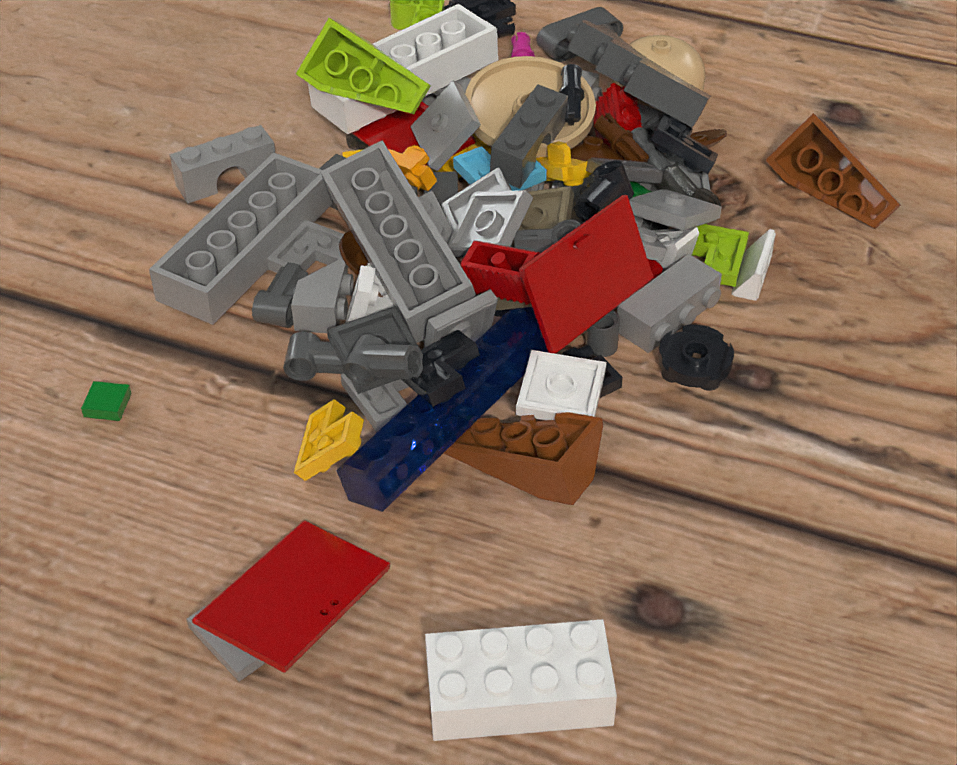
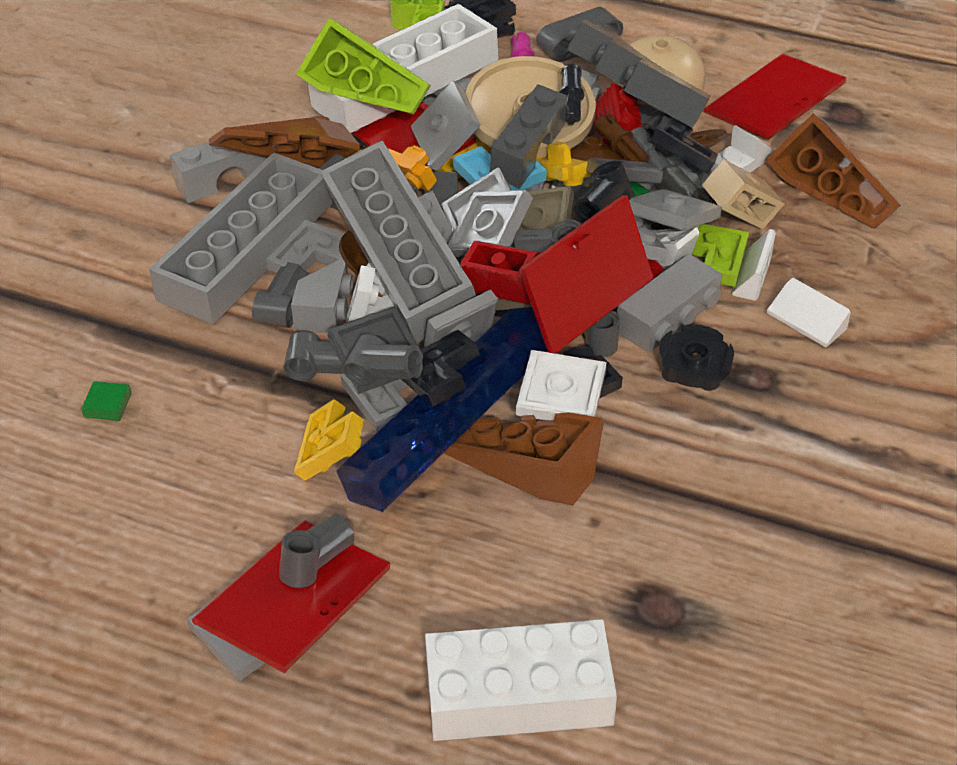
none -> dark orange wedge [209,116,360,169]
none -> dark grey piece [279,513,354,588]
none -> tan brick [702,159,785,229]
none -> red container [703,54,847,139]
none -> white slope [710,125,774,172]
none -> white slope [767,278,851,348]

